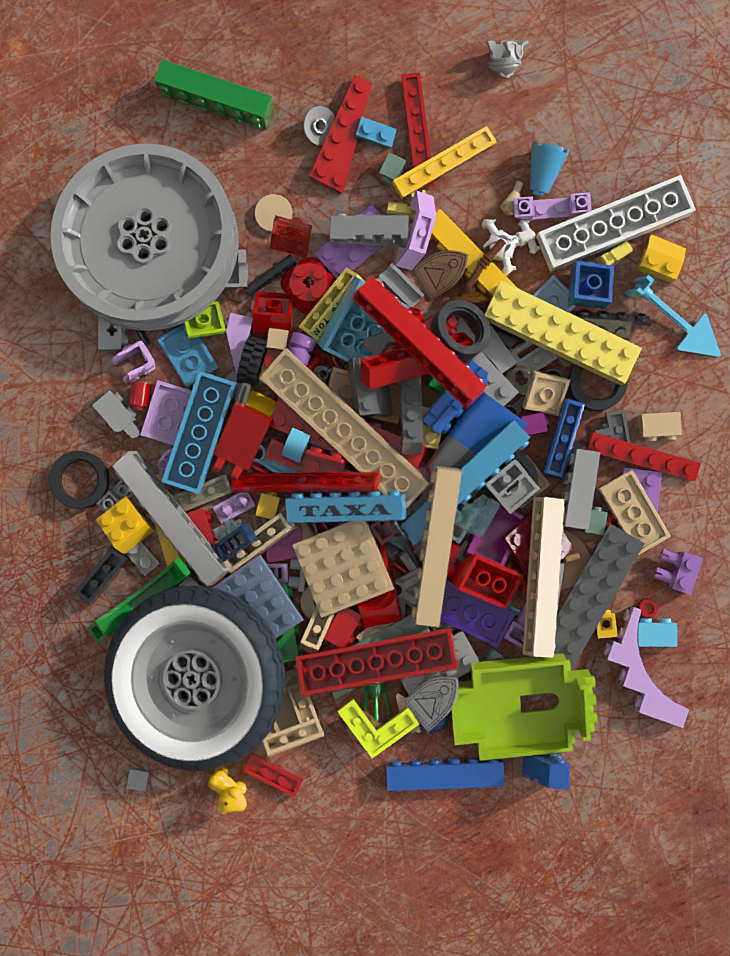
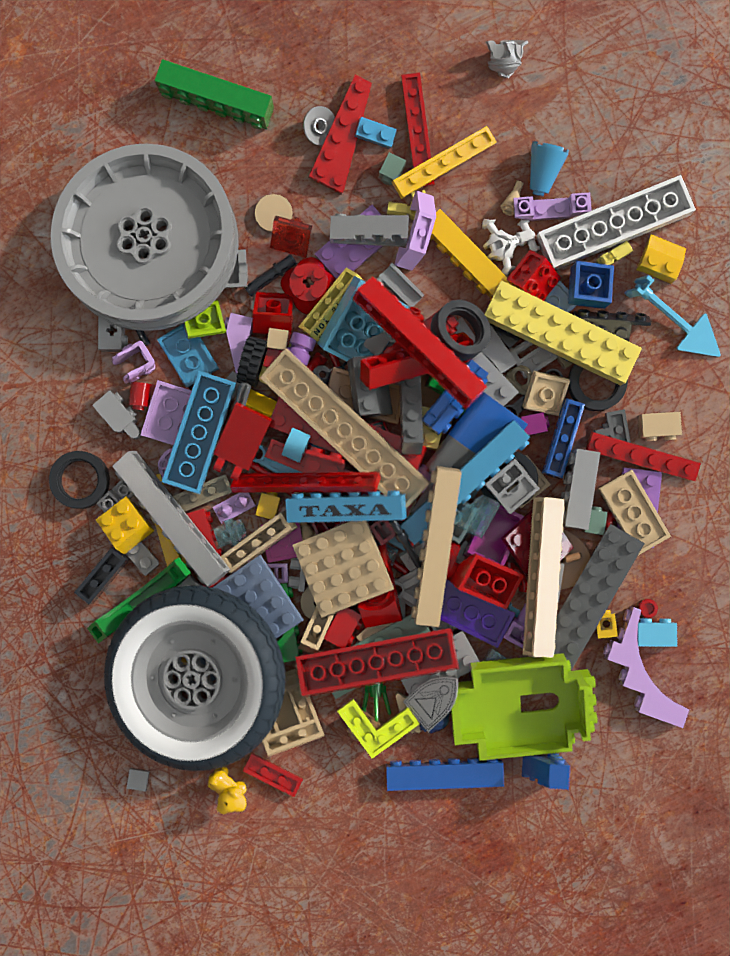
dark blue slope [214,524,258,562] -> none
medium nougat shield [413,250,468,301] -> none
reddish brown dish [450,238,506,303] -> none
medium lavender brick [653,548,703,595] -> none
none -> red bracket [506,250,561,301]

